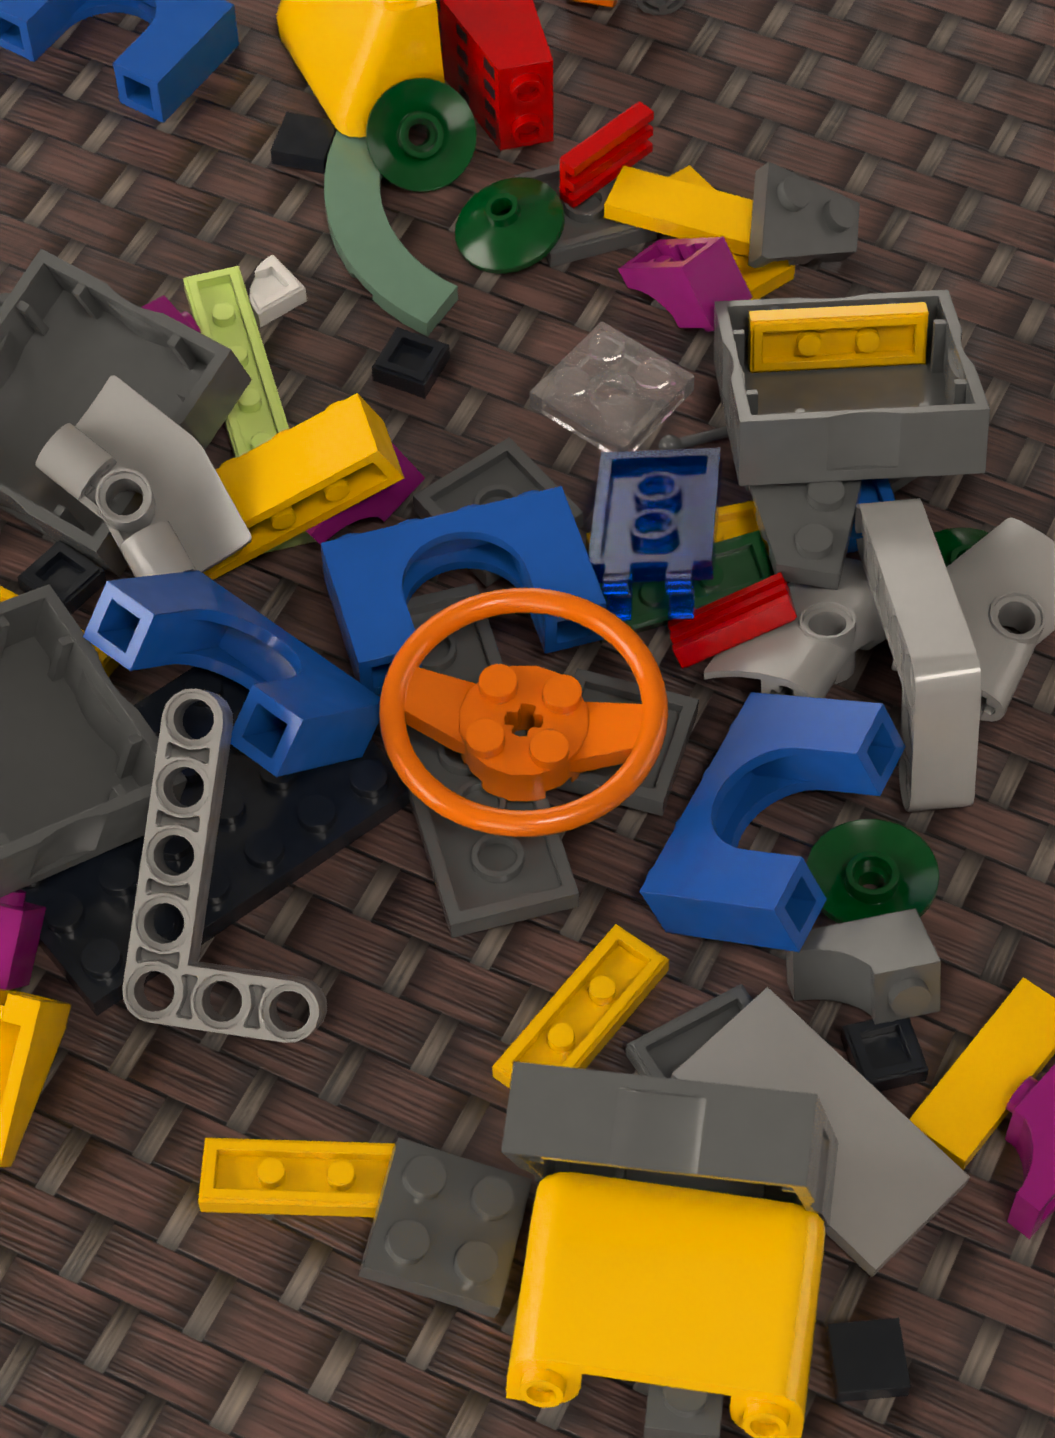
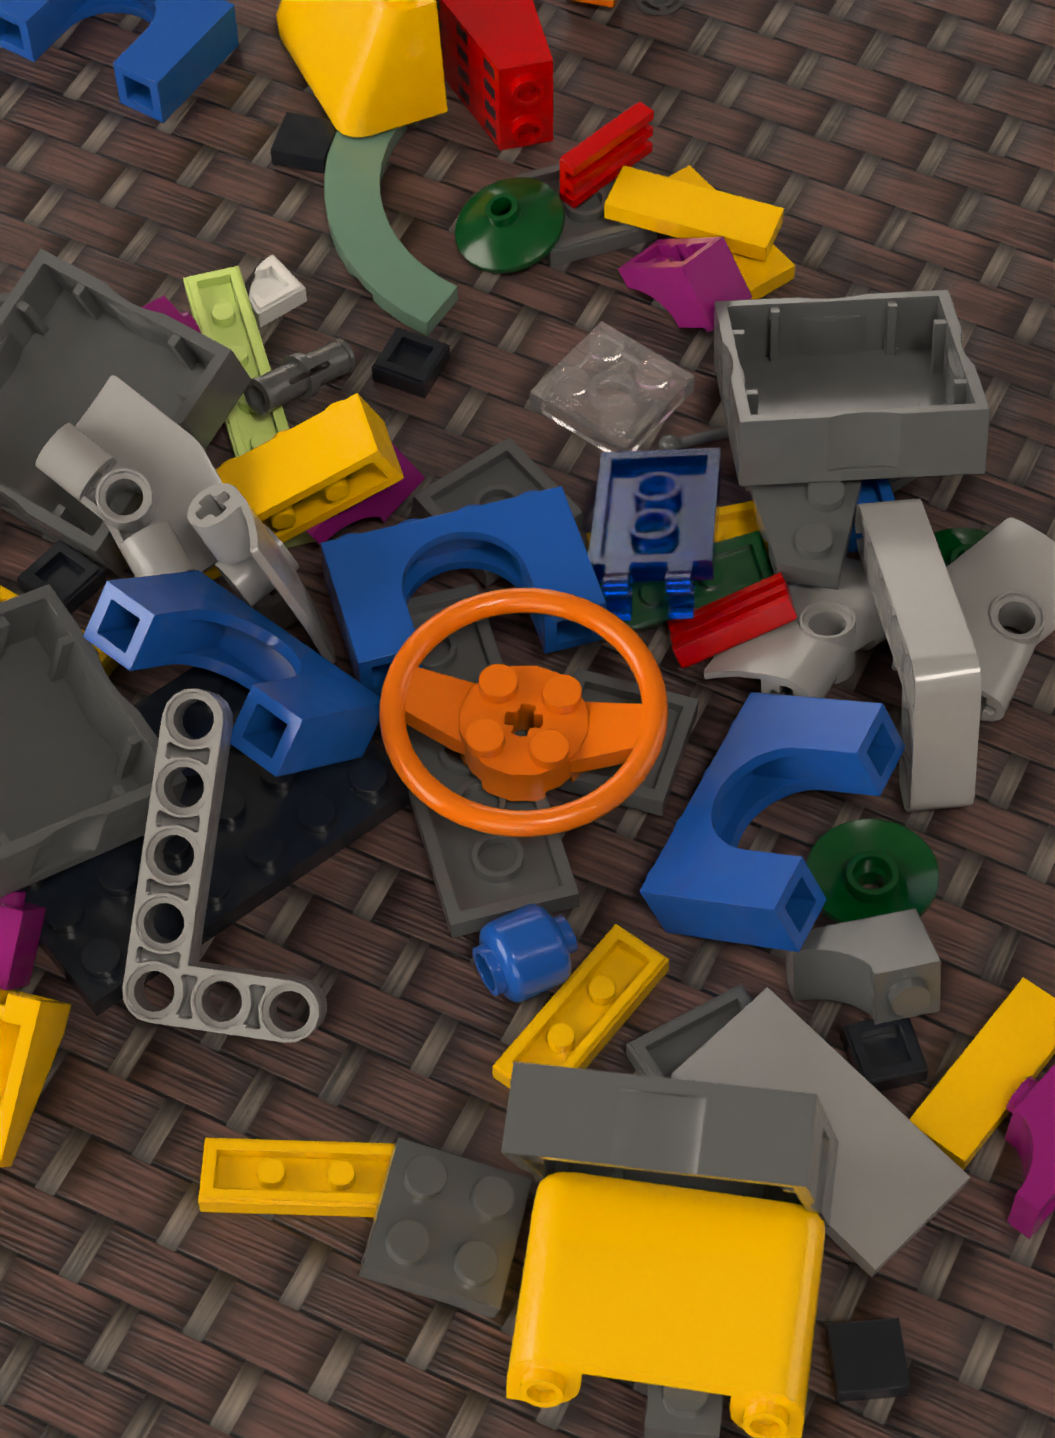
dark green dish [366,78,477,192] -> none
dark grey wing [748,161,860,268] -> none
yellow tile [748,302,929,373] -> none
none -> light grey panel [187,483,336,664]
none -> dark grey pin [244,338,355,415]
none -> blue head [472,903,578,1003]

